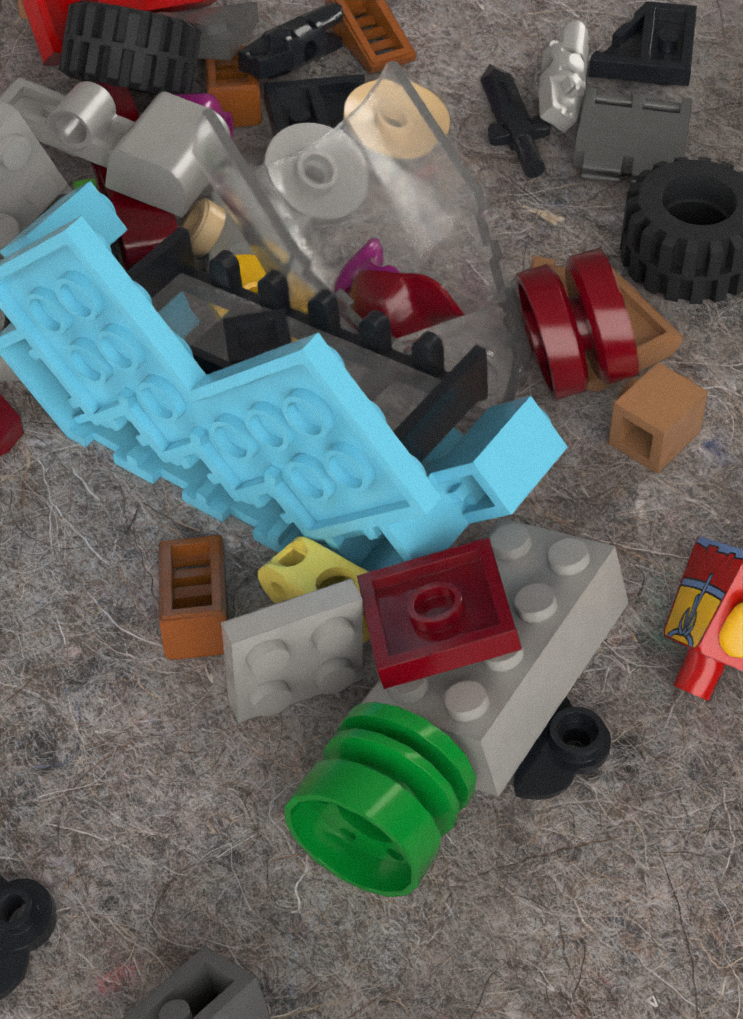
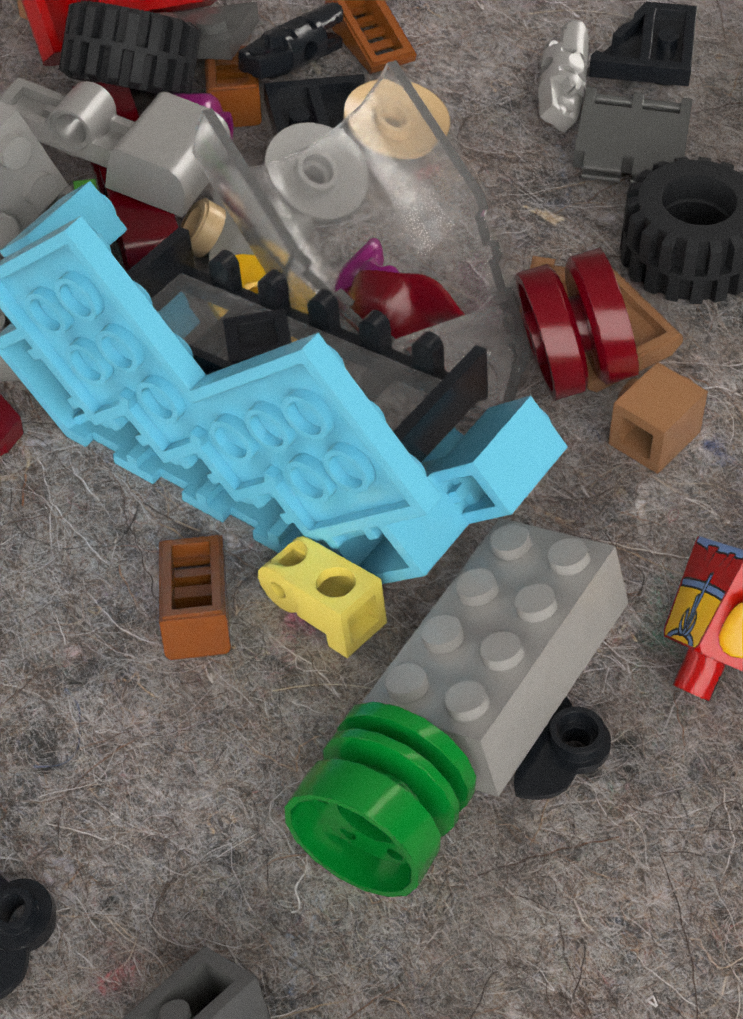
light grey plate [221,578,363,723] -> none
dark red plate [357,537,522,689] -> none
black sword [480,64,551,178] -> none

